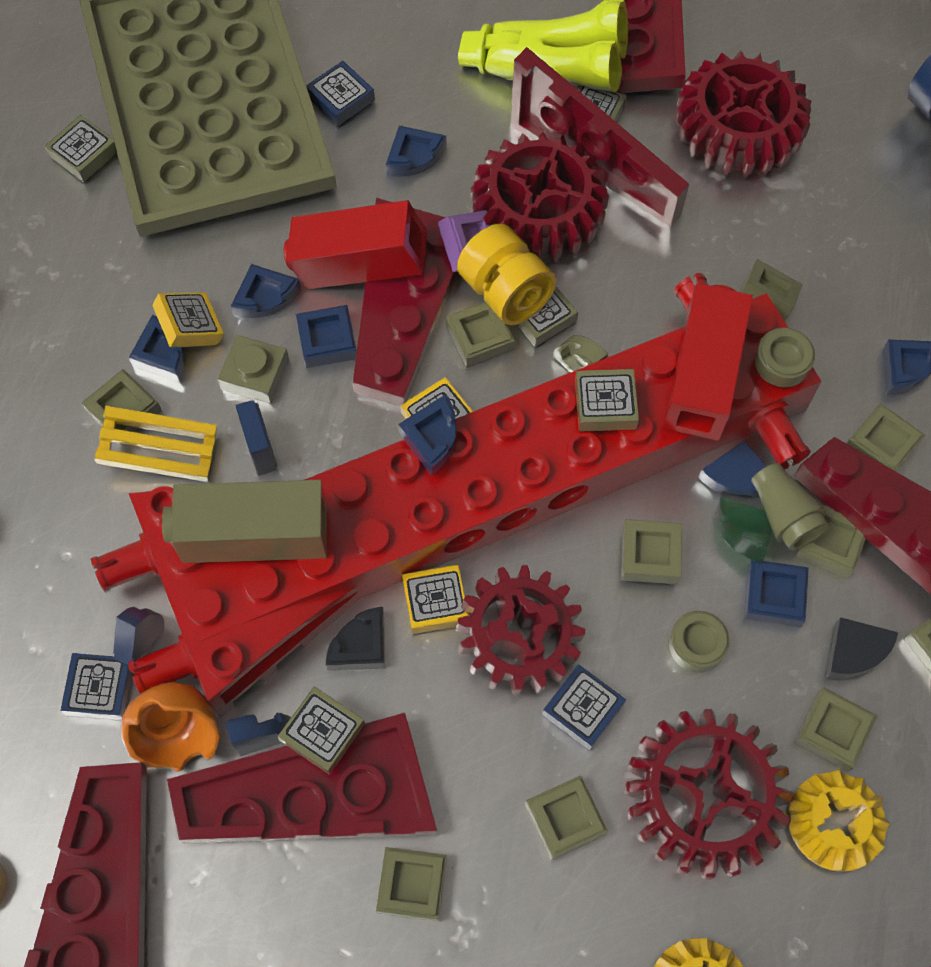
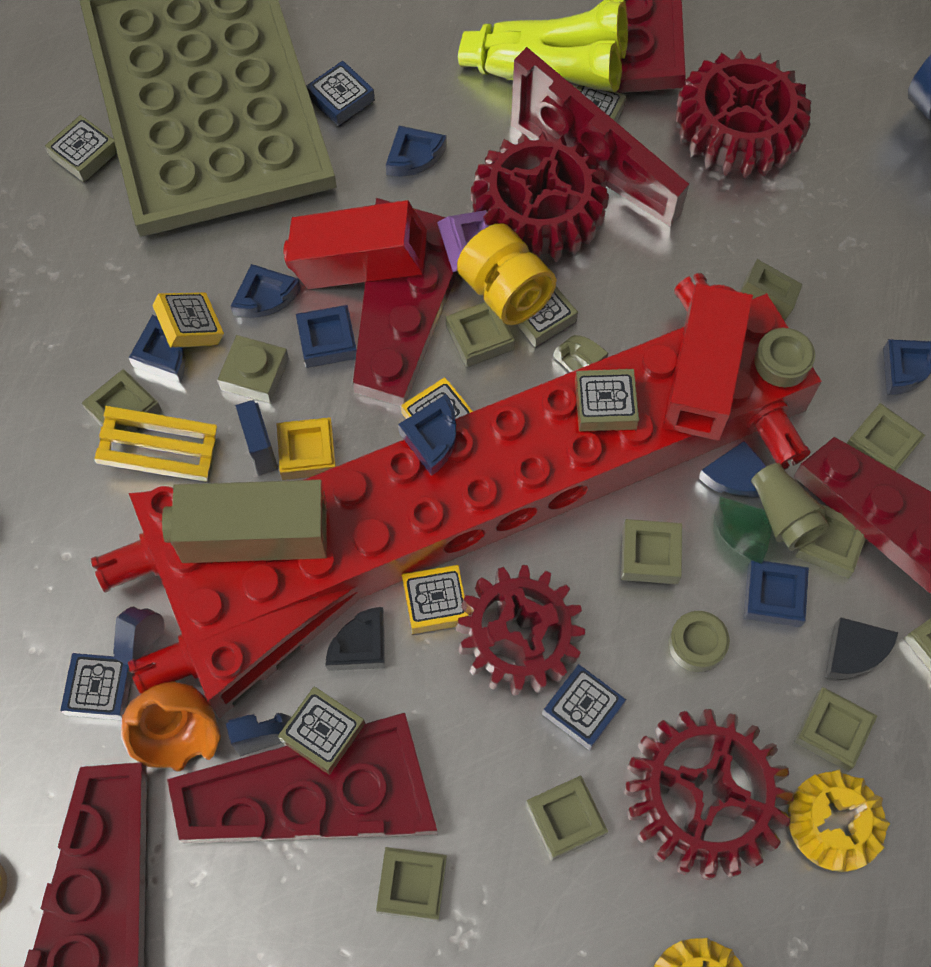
none -> yellow tile [276,417,336,480]

